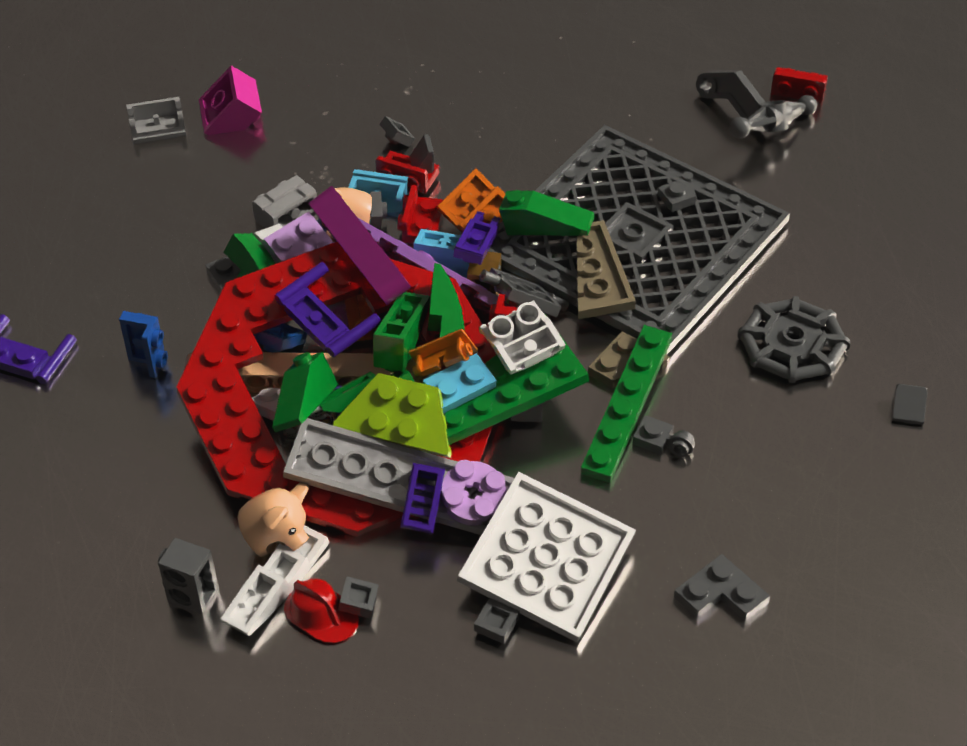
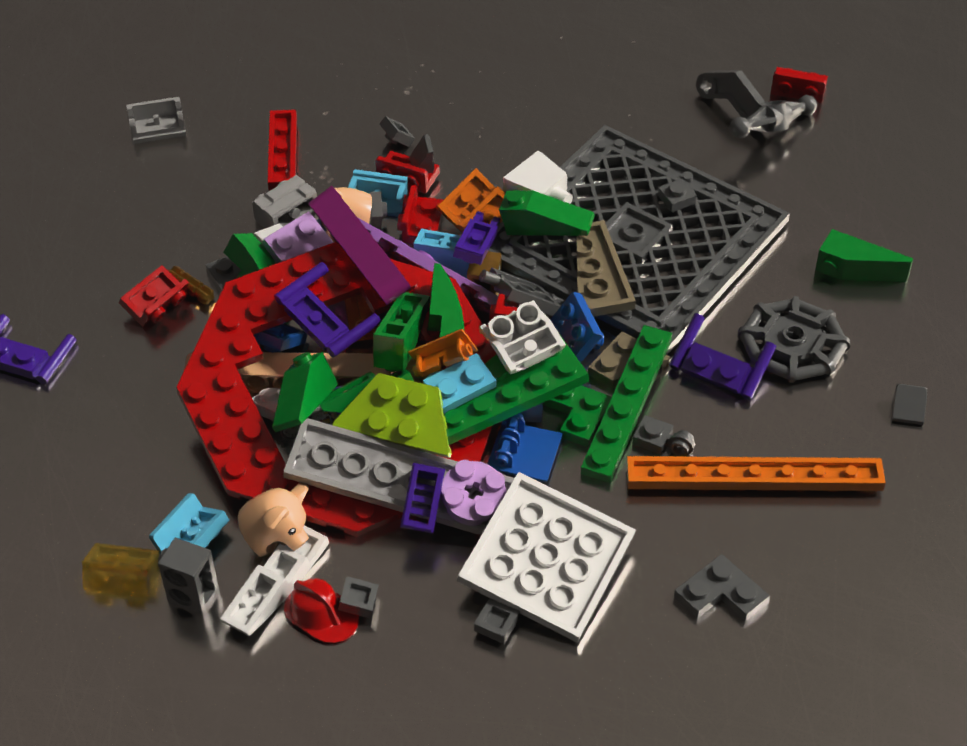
blue bracket [119,311,168,378] -> none
dark pink slope [199,66,262,135] -> none
none -> clear yellow bracket [82,543,159,598]
none -> red bracket [119,265,189,327]
none -> medium azure bracket [149,493,230,554]
none -> pearl gold axle [168,266,215,305]
none -> red plate [267,109,297,191]
none -> blue hinge [487,413,563,483]
none -> white torso [503,151,573,204]
none -> green plate [545,385,612,448]
none -> blue plate [550,291,604,363]
none -> orange plate [627,456,886,491]
none -> dark purple plate [669,313,777,400]
none -> green slope [815,229,913,282]

